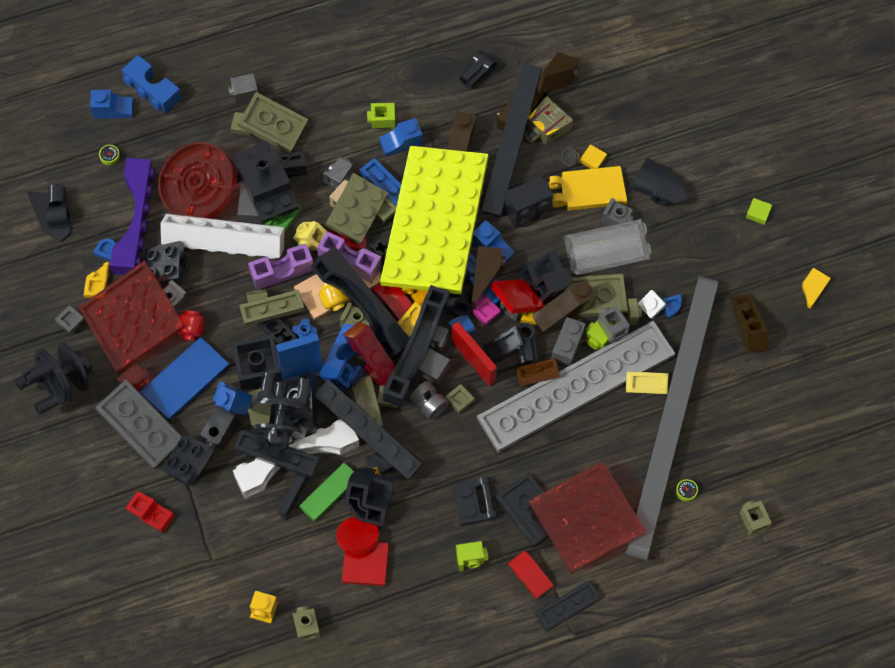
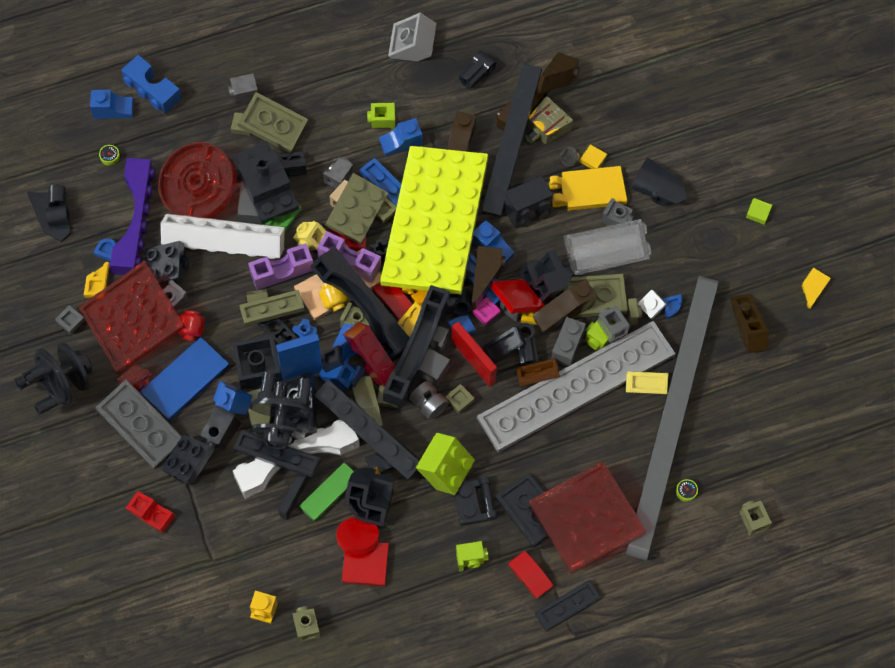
none -> black tile [321,345,344,373]
none -> light grey slope [388,13,436,61]
none -> lime brick [416,433,475,495]

